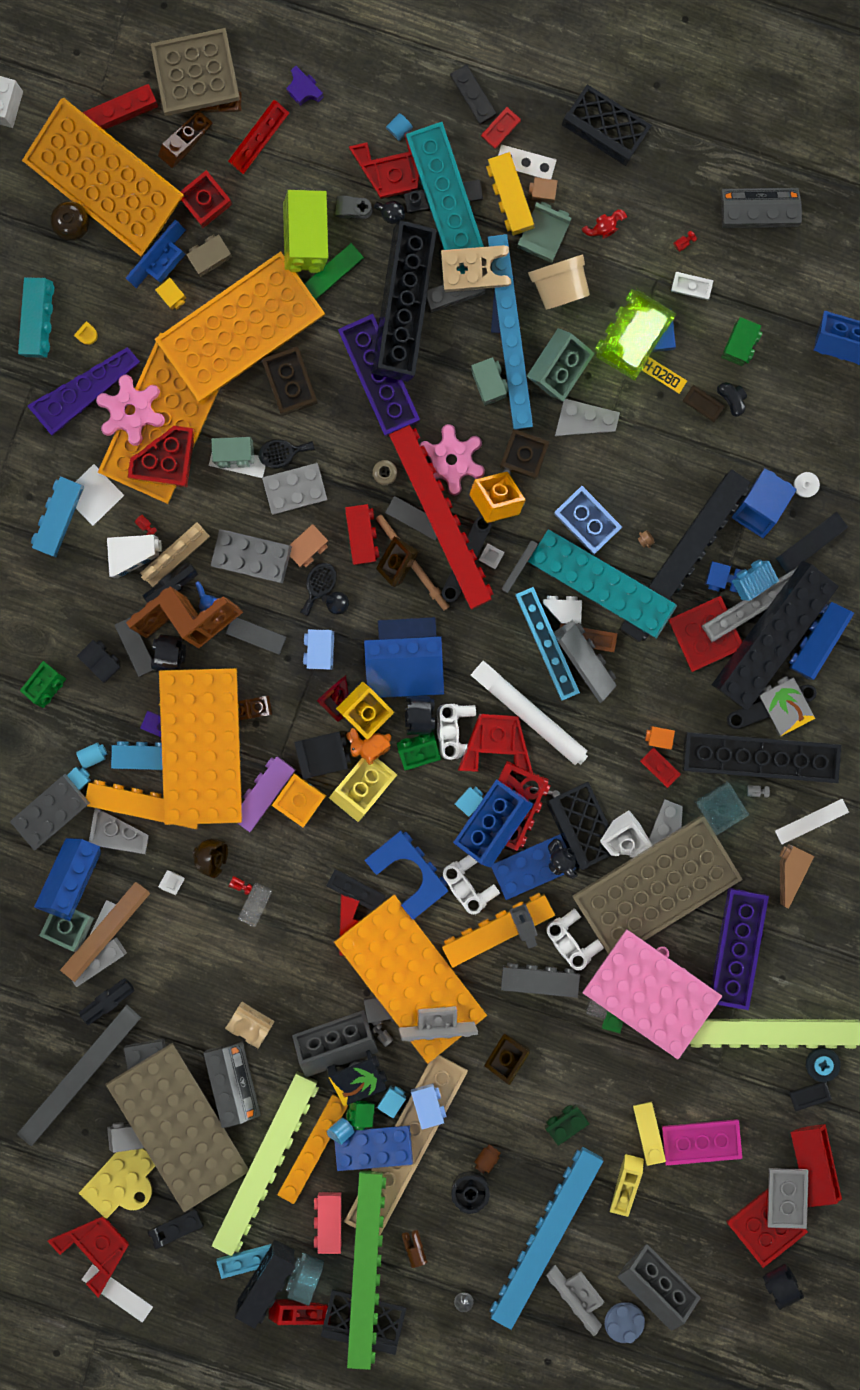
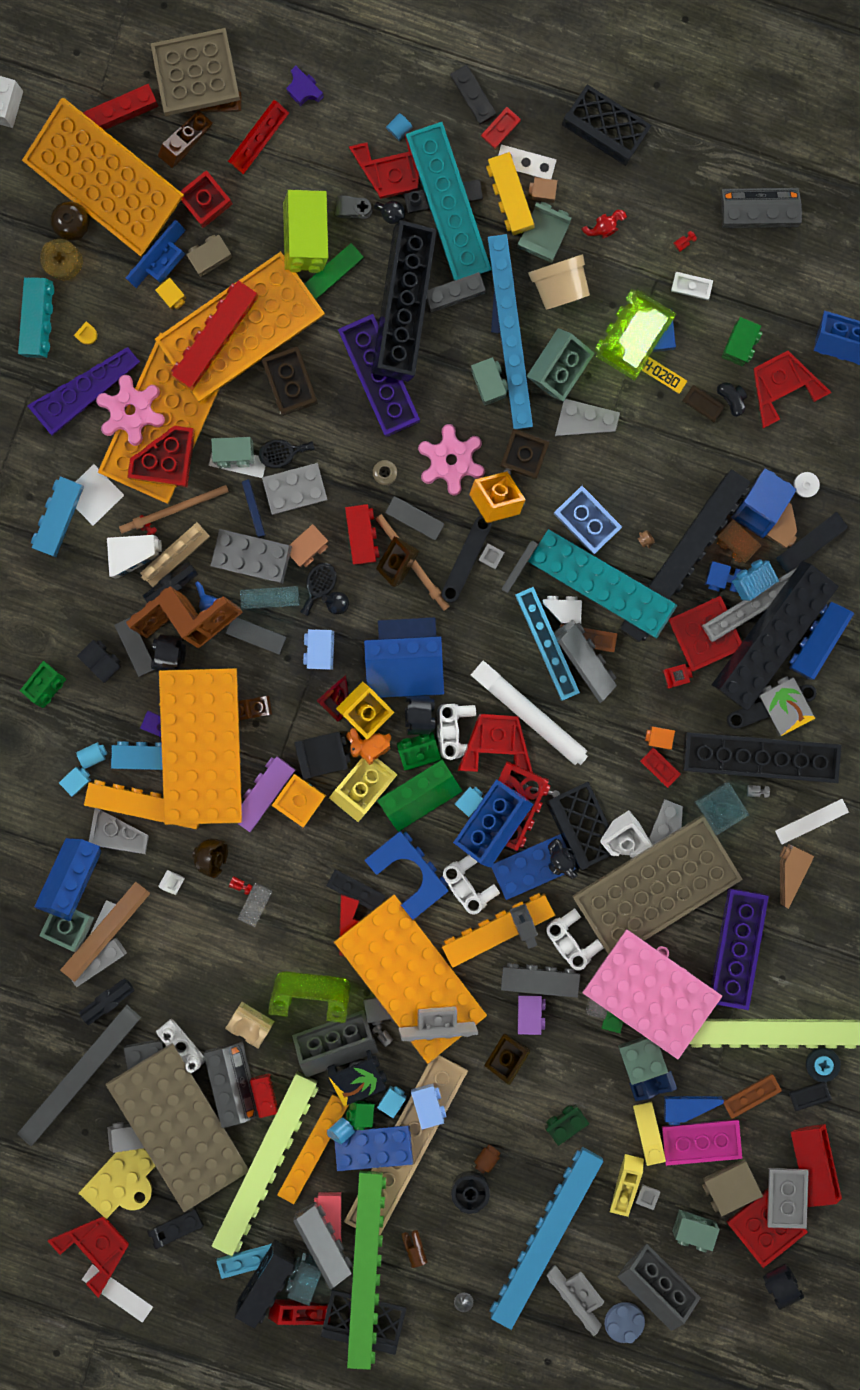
dark grey plate [10,774,90,851] -> none
red brick [389,425,494,610] -> none
tan brick [441,245,511,292] -> none
none -> clear yellow brick [40,239,83,281]
none -> medium nougat bar [119,485,229,534]
none -> white piece [156,1019,206,1073]
none -> red brick [171,280,258,391]
none -> clear light blue brick [240,586,300,610]
none -> dark blue tile [242,479,266,538]
none -> red brick [250,1073,279,1118]
none -> clear neon green windscreen [268,971,351,1023]
none -> slope [293,1202,353,1289]
none -> green slope [377,759,463,832]
none -> medium lavender brick [518,993,545,1035]
none -> sand green brick [618,1036,668,1085]
none -> dark blue slope [629,1071,677,1101]
none -> light grey plate [635,1184,660,1210]
none -> red window [662,664,693,689]
none -> blue slope [664,1096,724,1125]
none -> sand green brick [672,1210,720,1252]
none -> dark tan brick [702,1158,763,1216]
none -> clear orange brick [717,520,762,563]
none -> dark orange plate [723,1073,782,1119]
none -> red wing [753,351,832,429]
none -> medium nougat slope [766,503,797,548]

